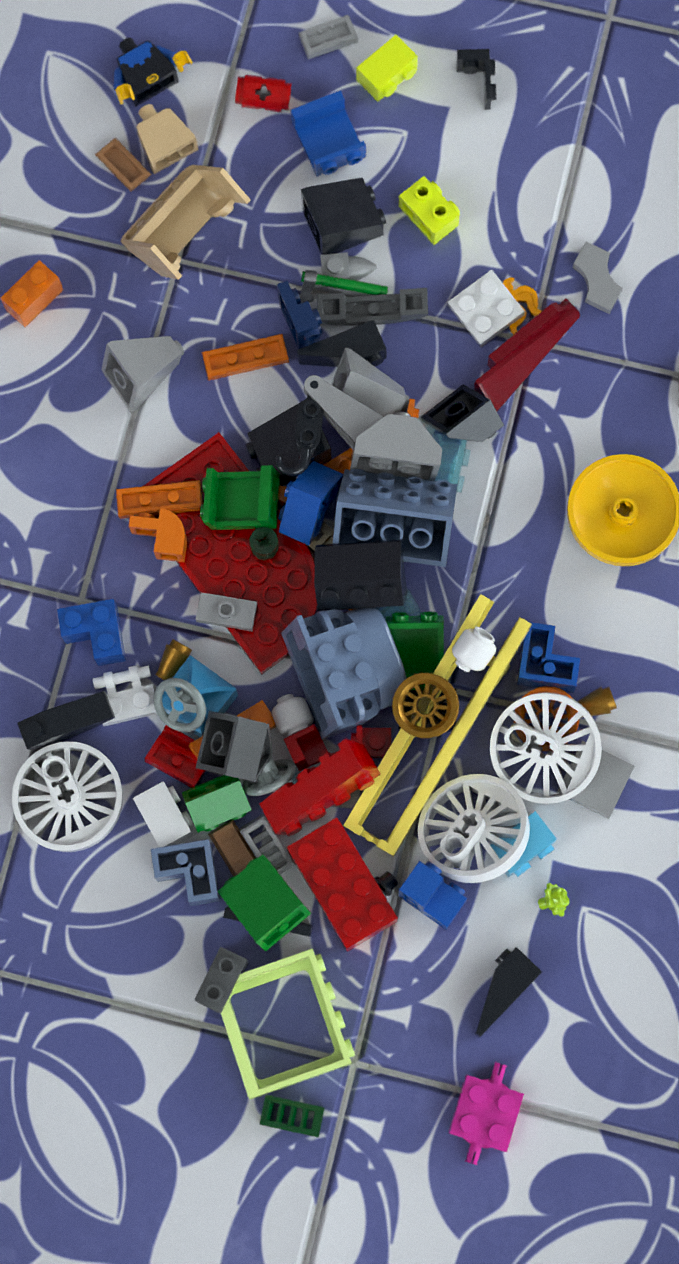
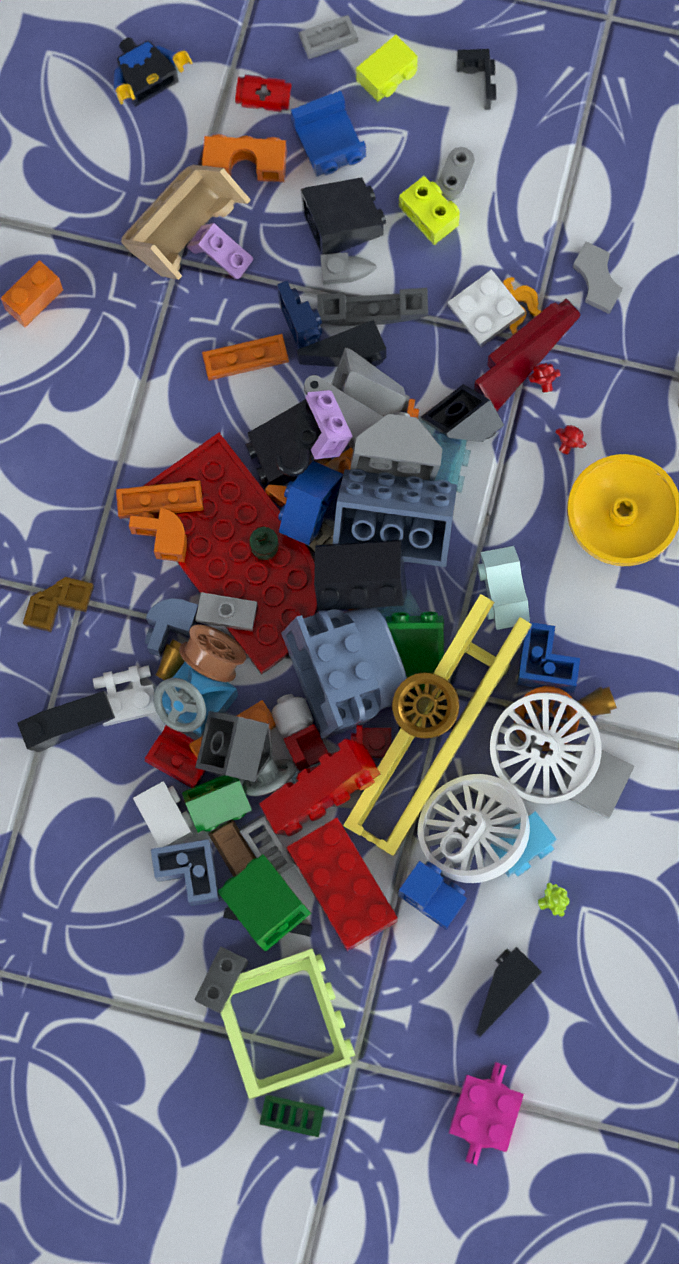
white piece [12,742,123,852] -> none
blue brick [57,599,126,666] -> none
medium nougat tile [95,137,151,192] -> none
light grey slope [101,336,184,413] -> none
tan torso [136,104,198,174] -> none
green panel [200,465,280,530] -> none
green piece [299,270,388,302] -> none
black piece [374,871,398,896] -> none
white head [452,627,496,672] -> none
none -> pearl gold tile [23,577,94,632]
none -> sand blue brick [145,598,198,657]
none -> nougat wheel [179,625,246,682]
none -> lavender bracket [186,223,253,279]
none -> orange arch [202,134,287,182]
none -> lavender bracket [306,390,353,459]
none -> light grey plate [438,147,475,200]
none -> light aqua brick [477,546,530,630]
none -> red plant [528,363,561,393]
none -> red plant [555,425,587,455]

